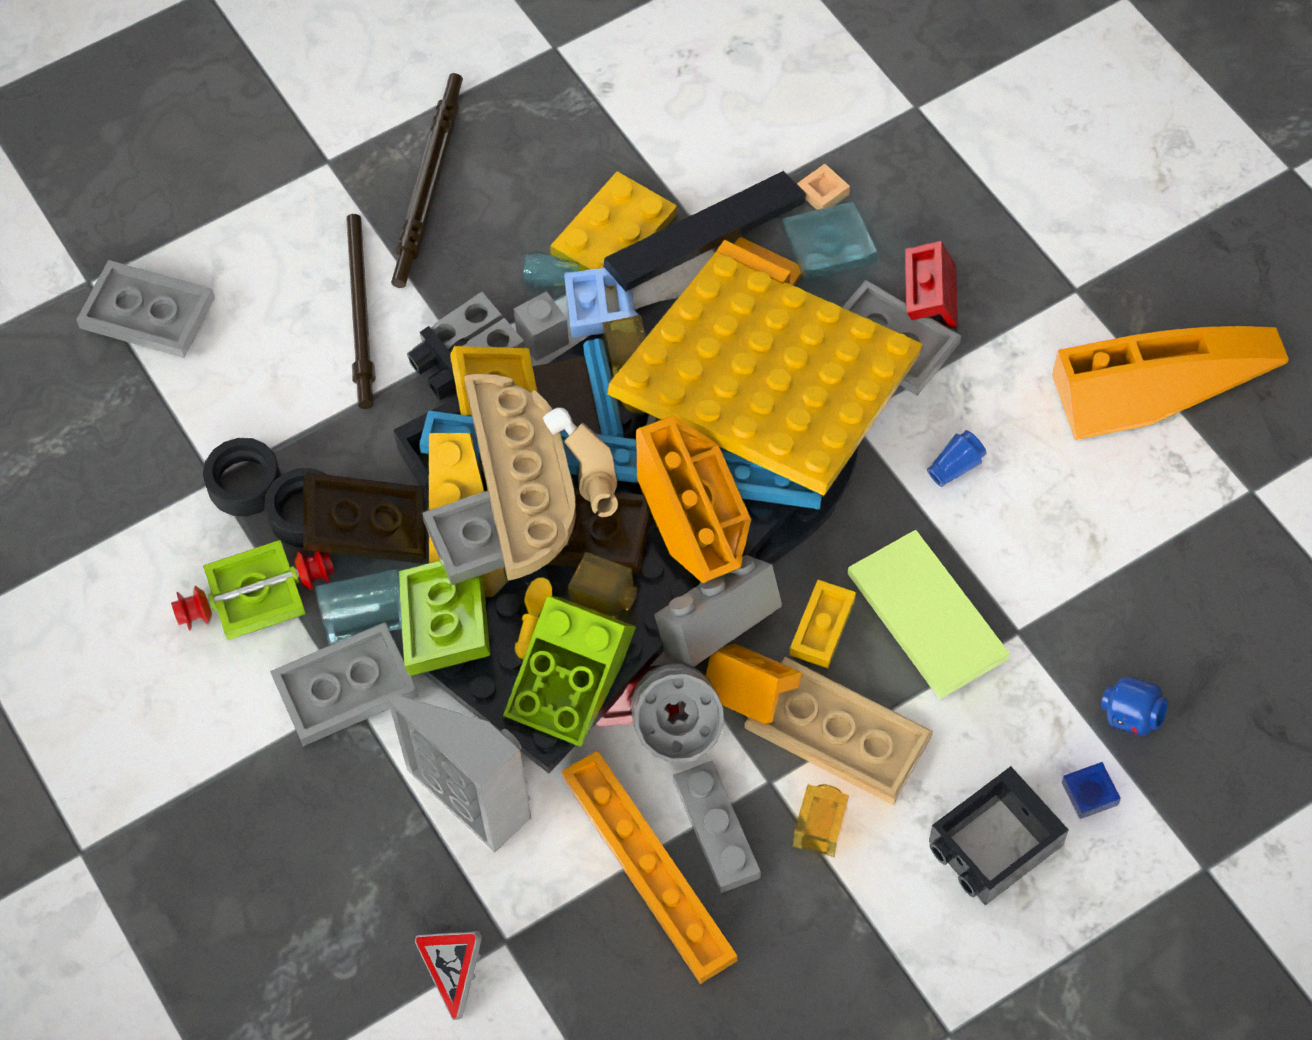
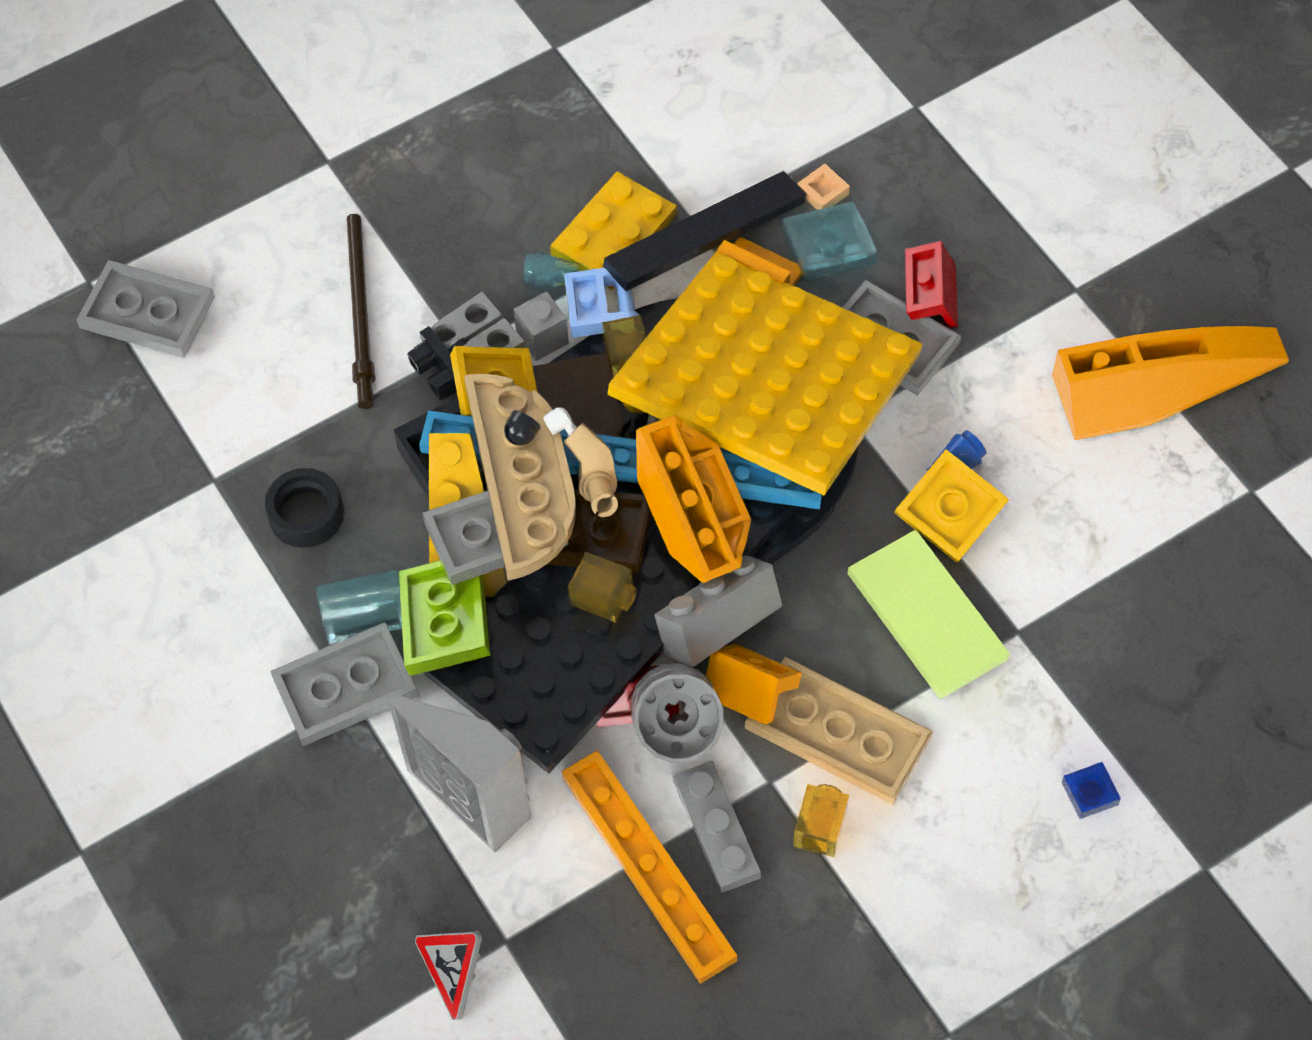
lime plate [171,540,335,641] -> none
black tyre [203,438,281,517] -> none
dark brown tile [303,472,426,564] -> none
dark brown axle [391,73,463,288] -> none
lime slope [503,596,636,747] -> none
yellow piece [515,578,552,659] -> none
dark azure axle [583,338,624,438] -> none
yellow plate [789,580,856,669] -> none
black window [929,766,1069,905] -> none
blue head [1101,676,1168,736] -> none
none -> black hinge [504,410,541,445]
none -> yellow plate [894,449,1009,563]

